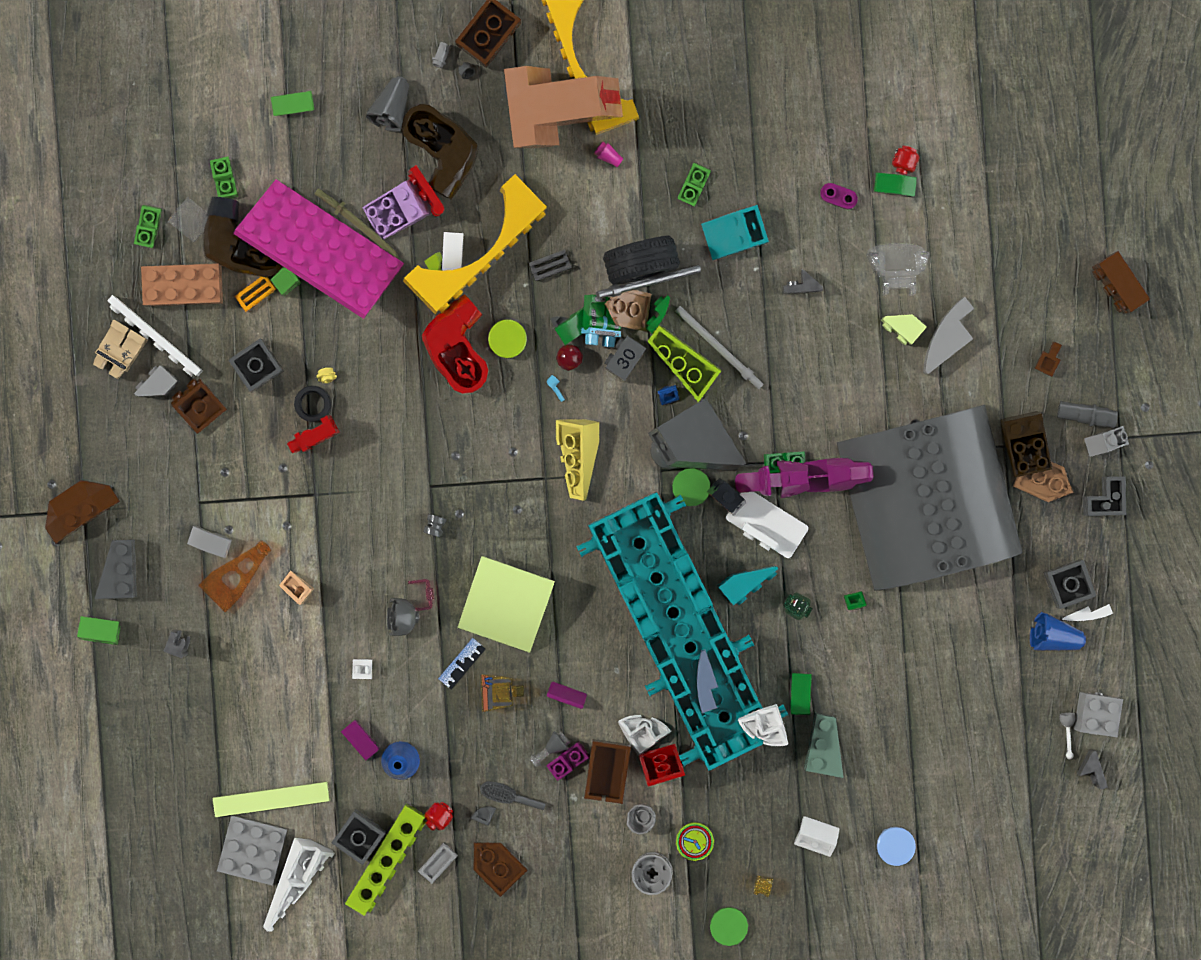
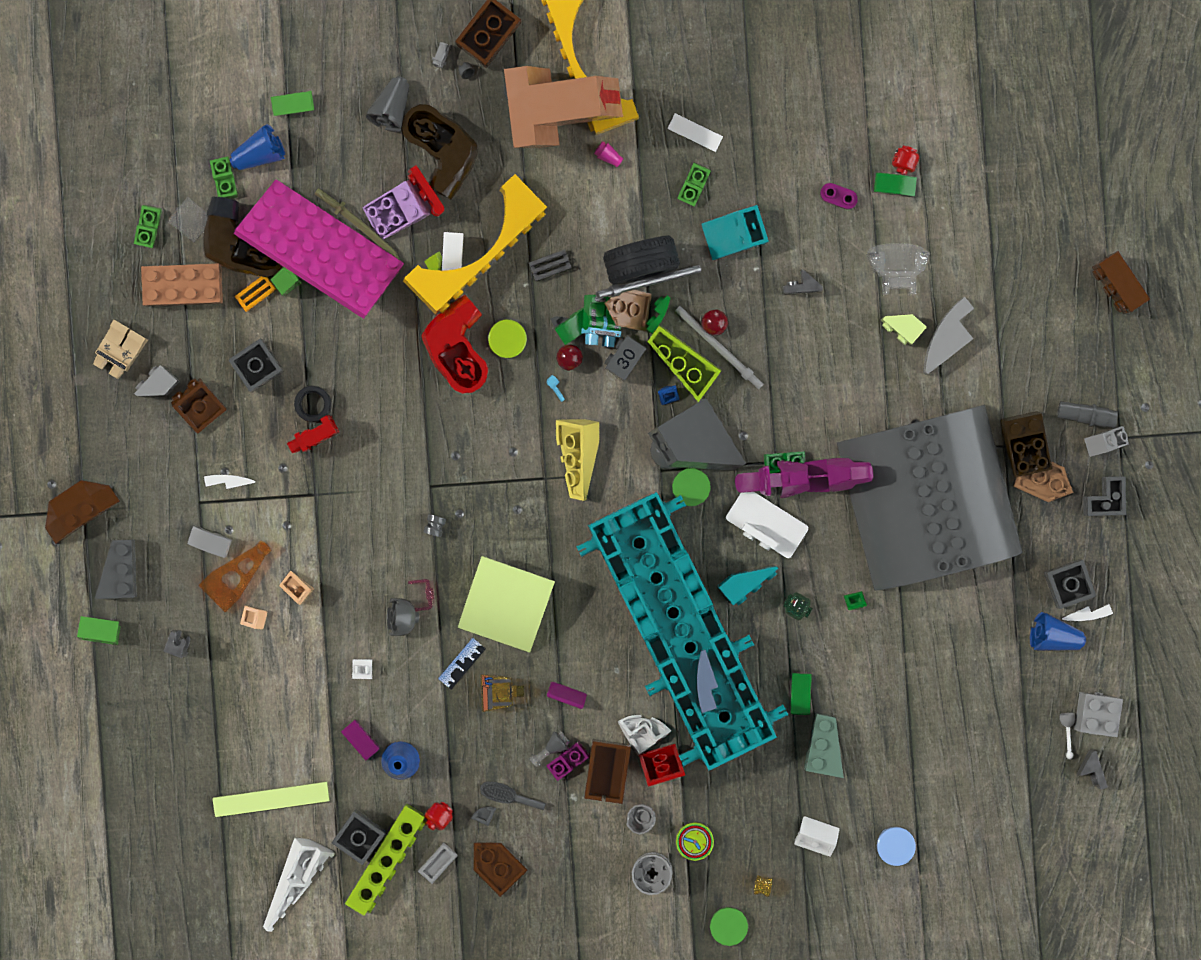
white plate [108,295,203,377] -> none
light grey plate [217,815,288,886] -> none
light yellow plate [317,368,337,383] -> none
black torso [707,478,746,516] -> none
white brick [738,704,788,746] -> none
reddish brown plate [1034,342,1062,377] -> none
none -> white sticker [204,475,255,489]
none -> blue cone [230,124,285,170]
none -> light nougat slope [240,606,267,630]
none -> white sticker [668,113,723,152]
none -> dark red piece [702,309,728,336]

